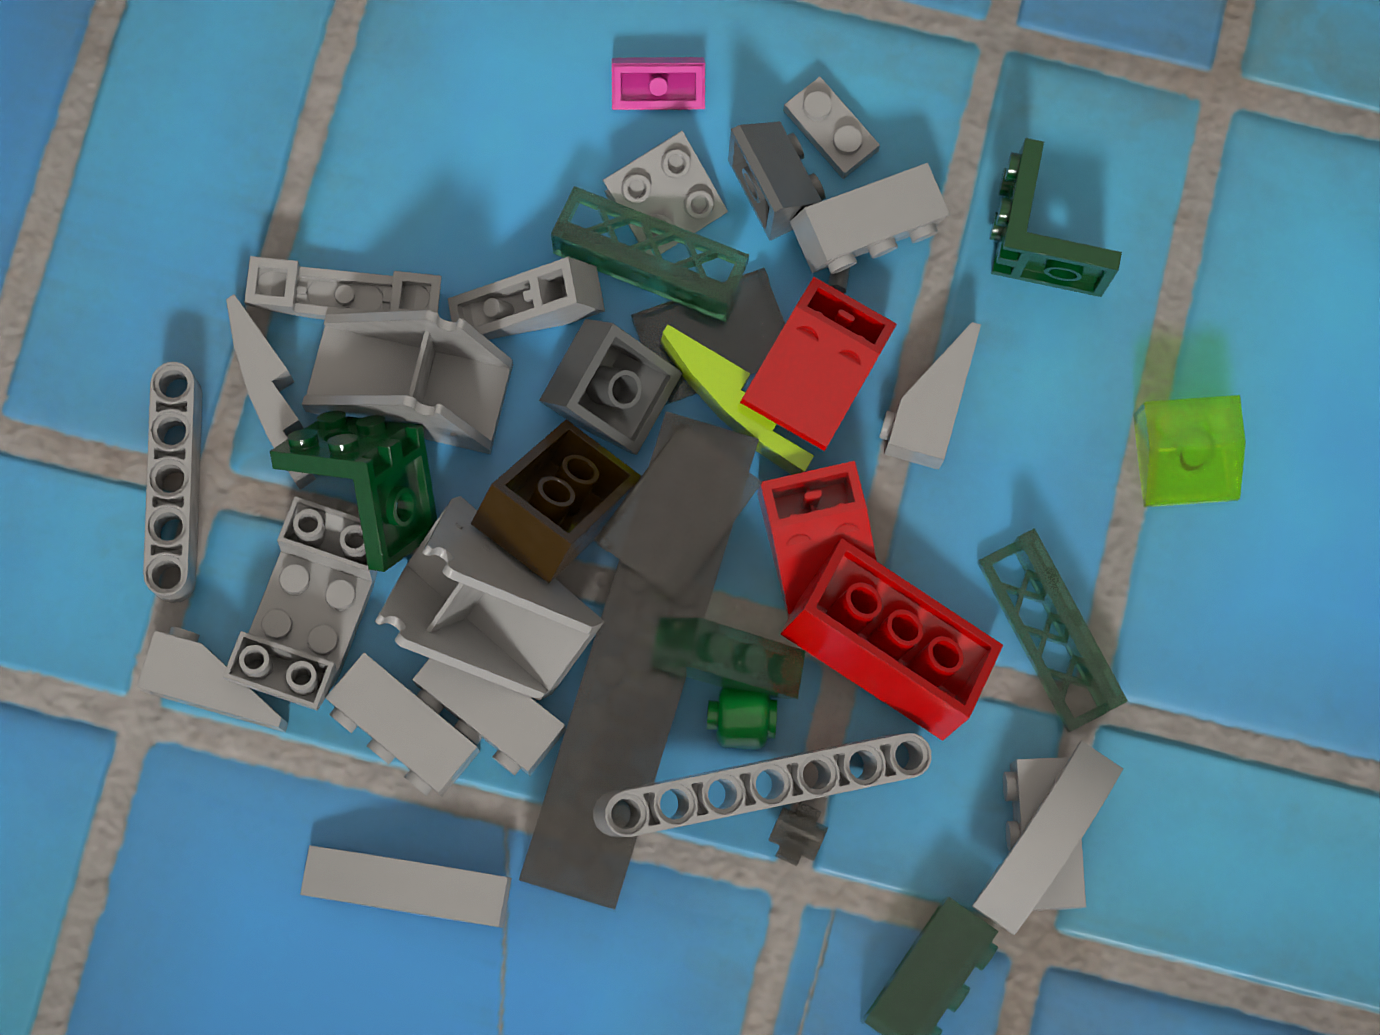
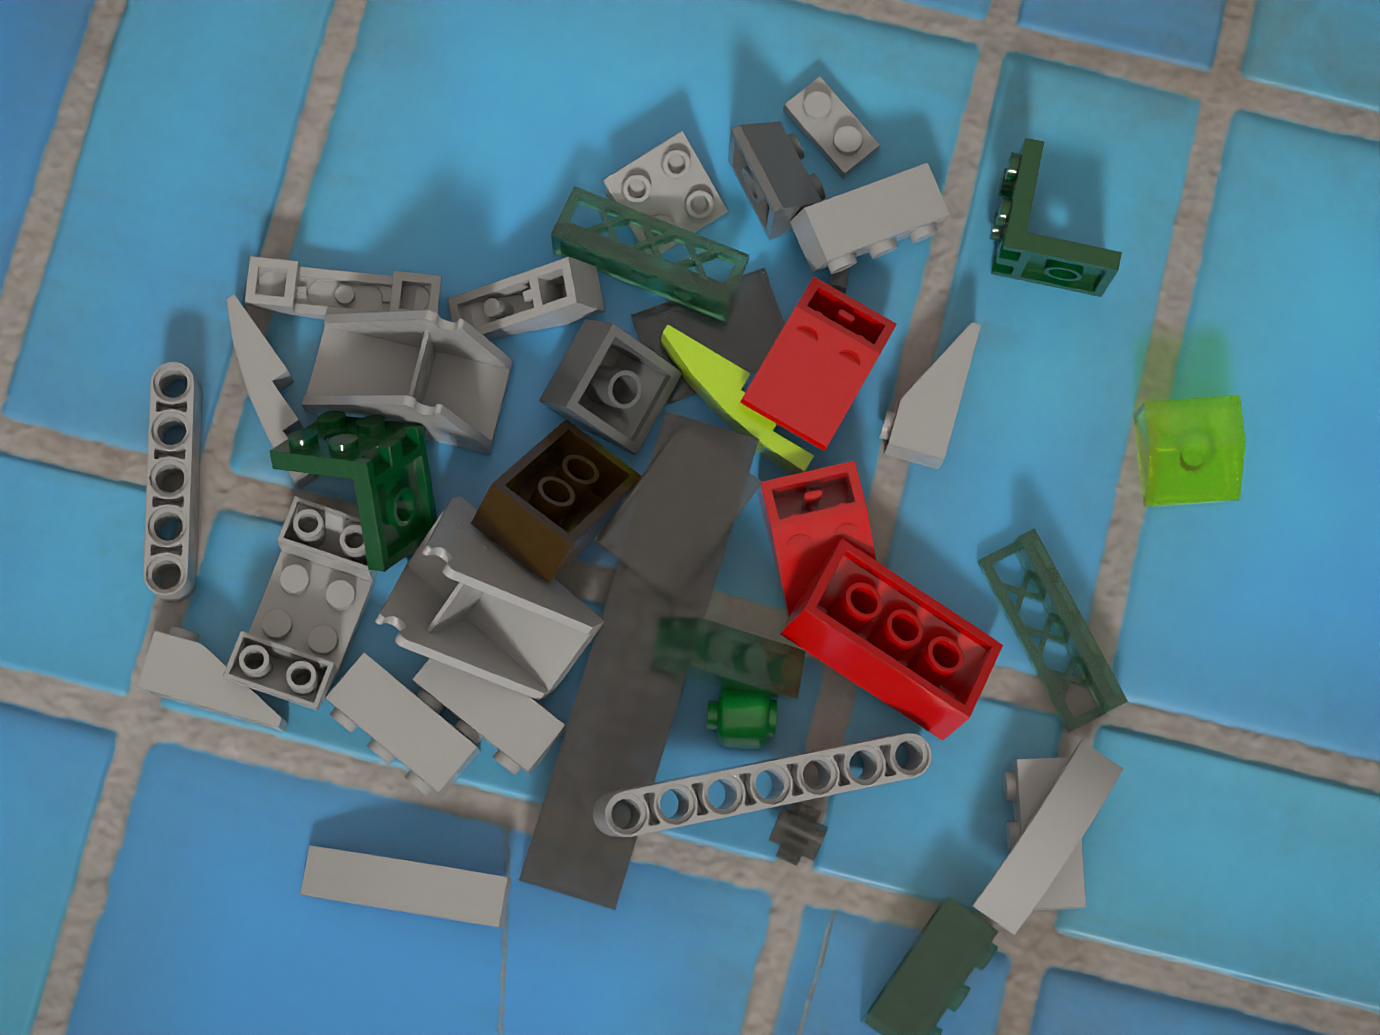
dark pink slope [612,57,705,110] -> none

